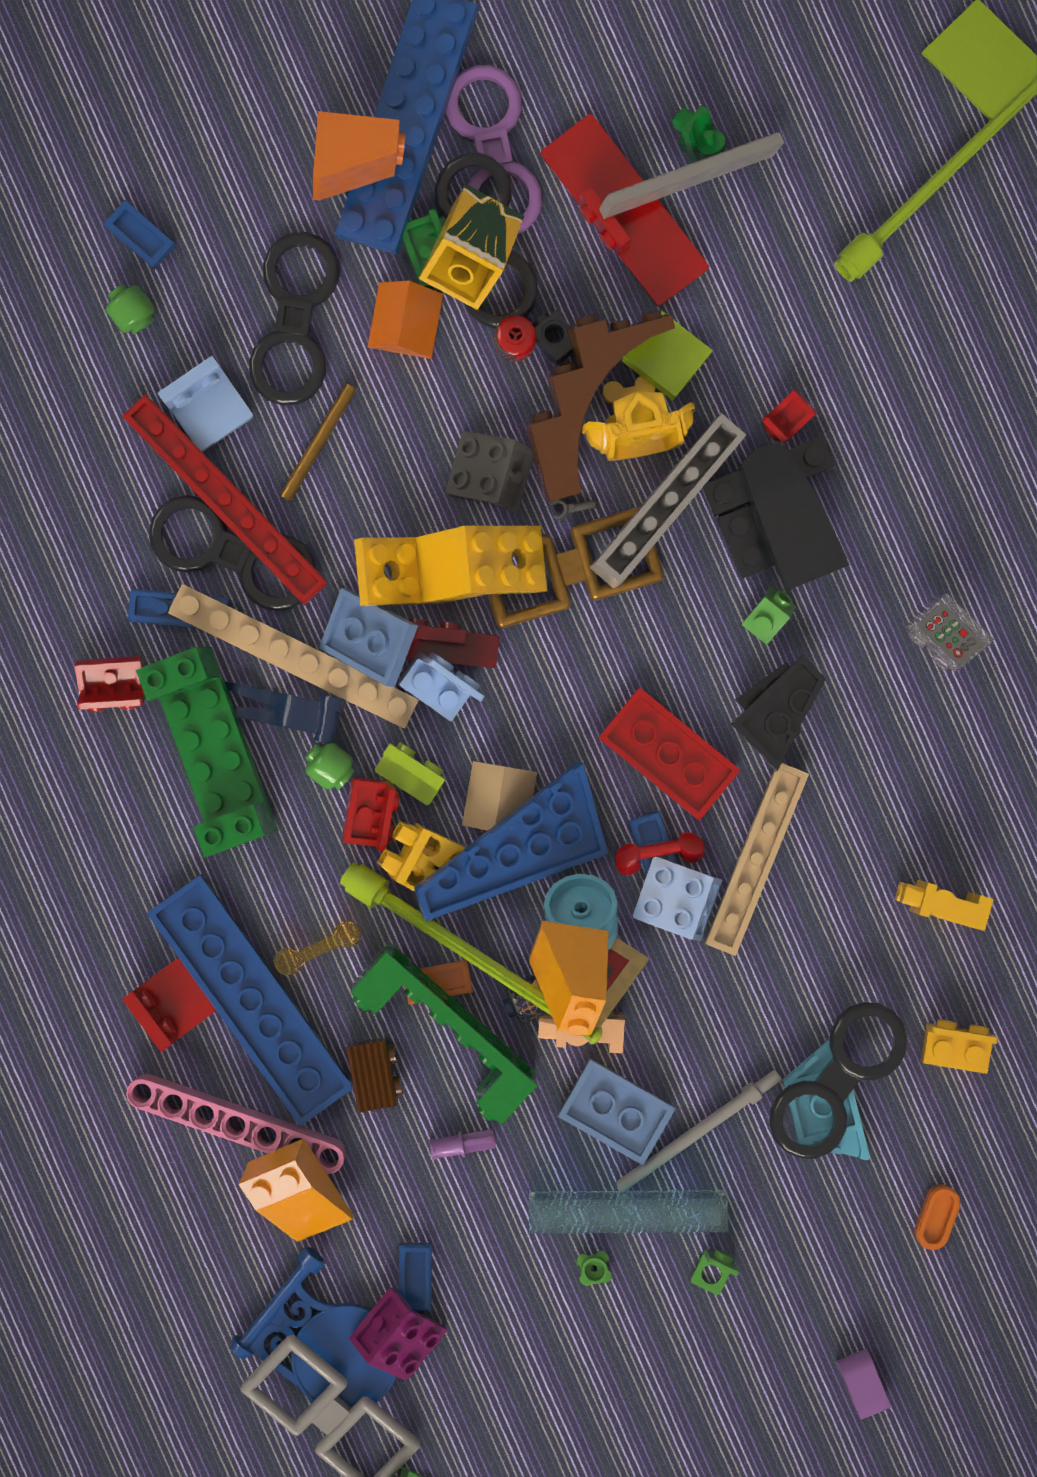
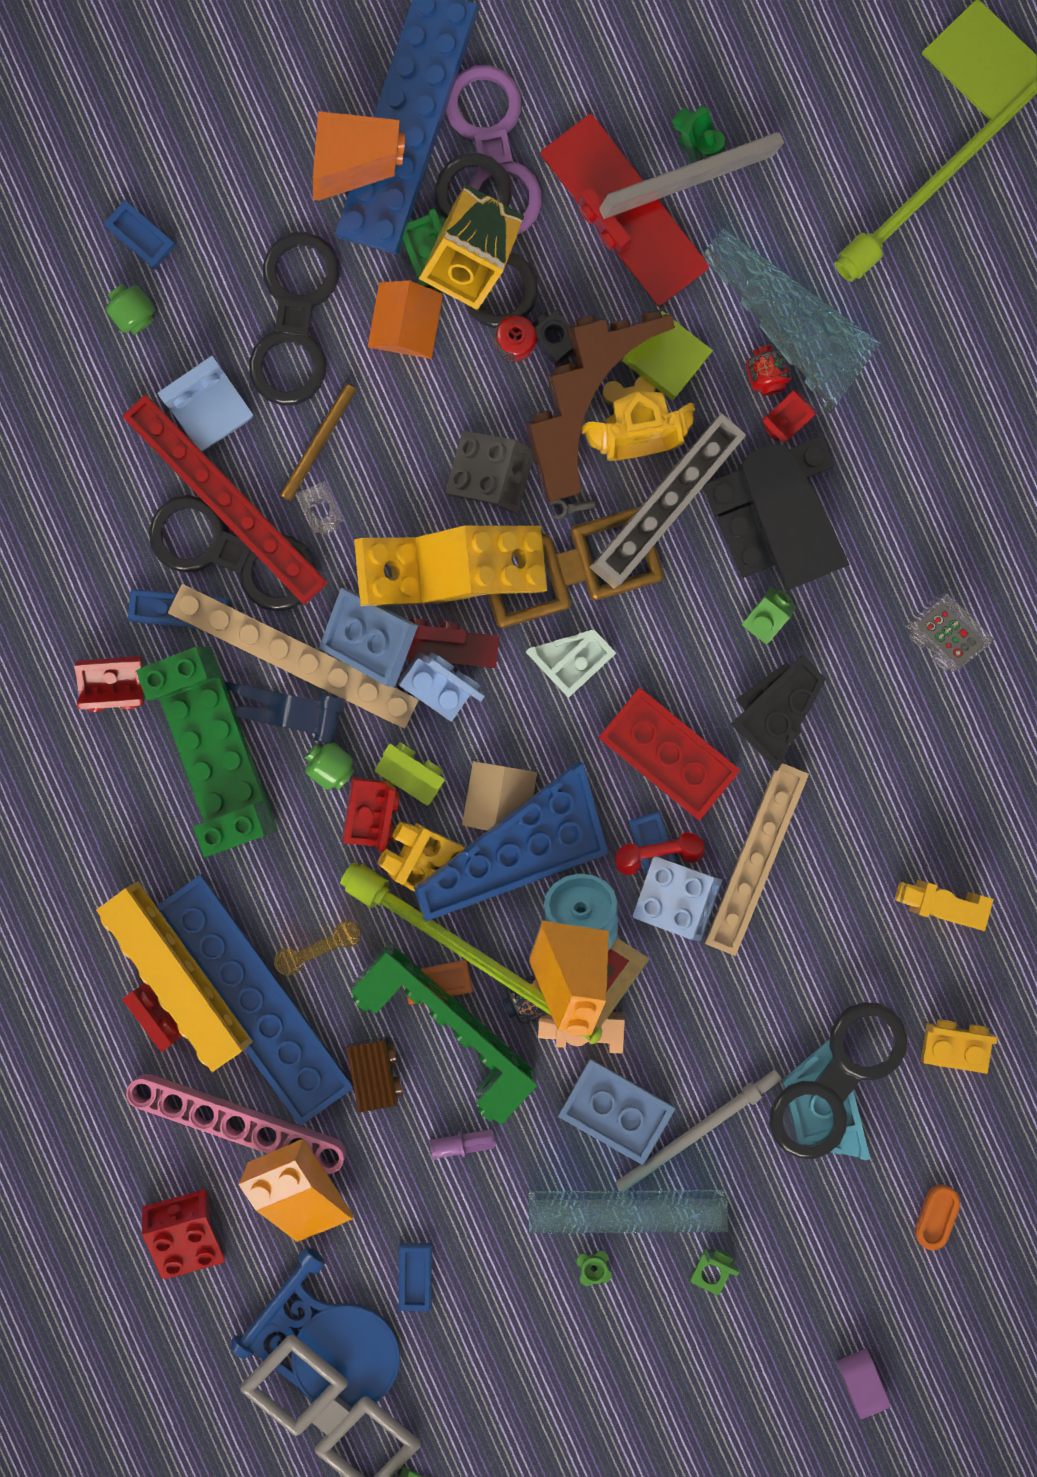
magenta bracket [348,1287,447,1380] -> none
none -> yellow brick [96,882,253,1072]
none -> red bracket [142,1189,225,1279]
none -> clear brick [295,481,344,536]
none -> light aqua wing [526,629,616,698]
none -> clear light blue wing [703,228,881,414]
none -> red head [745,345,792,396]

